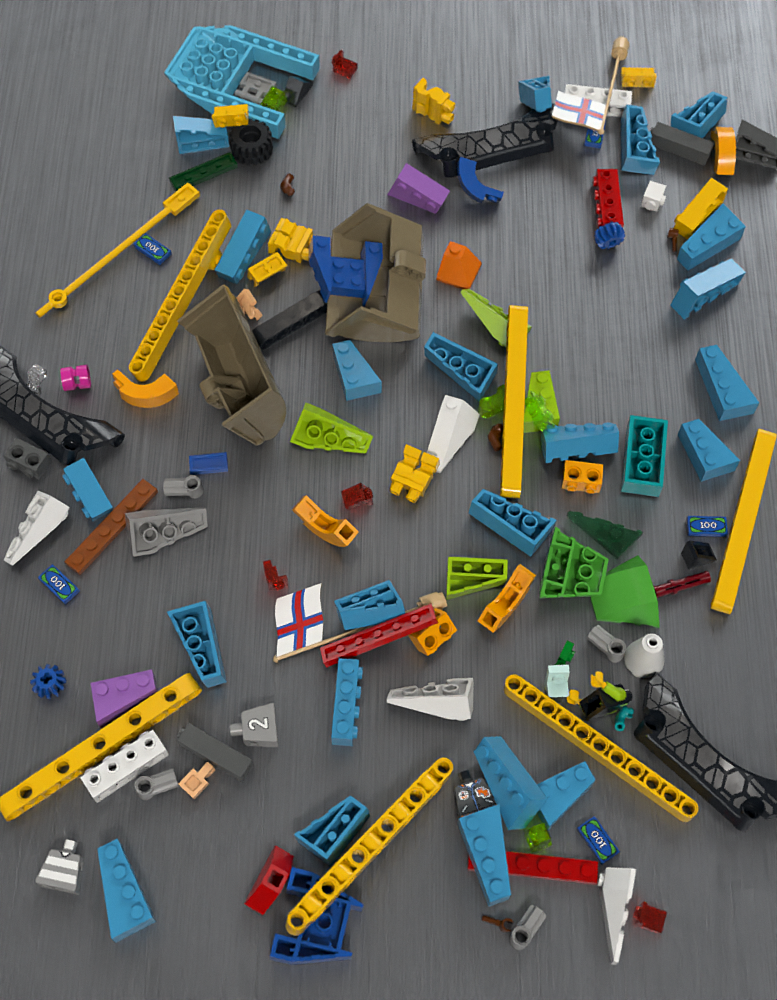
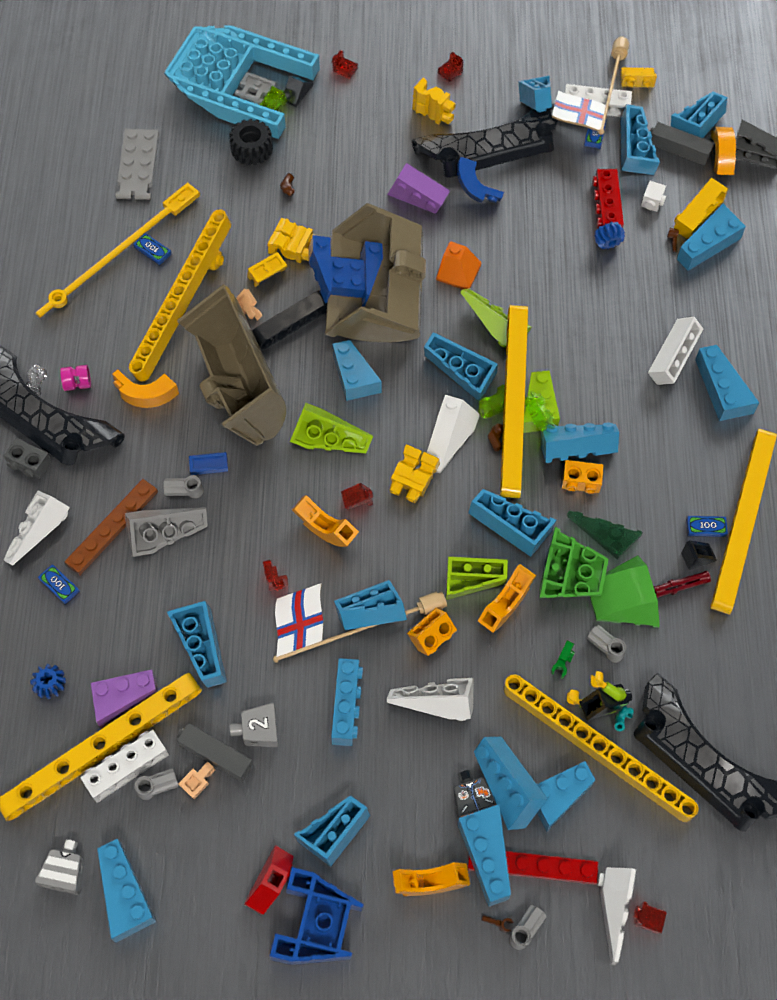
dark azure wedge [62,458,113,522] -> none
dark green tile [169,152,238,191] -> none
dark azure wedge [173,116,229,154] -> none
yellow bracket [212,104,249,128] -> none
dark azure wedge [215,209,271,284] -> none
yellow beam [285,757,453,936] -> none
red plate [320,603,438,668] -> none
clear neon green leg [525,823,552,854] -> none
light aqua slope [544,665,570,697] -> none
blue tile [577,816,620,865] -> none
teal brick [621,415,668,497] -> none
white cone [624,634,665,679] -> none
dark azure wedge [670,258,746,320] -> none
dark azure wedge [678,419,740,482] -> none
none -> light grey hinge [116,129,159,200]
none -> light orange arch [392,862,470,896]
none -> clear red bracket [438,52,464,82]
none -> white brick [648,317,703,385]

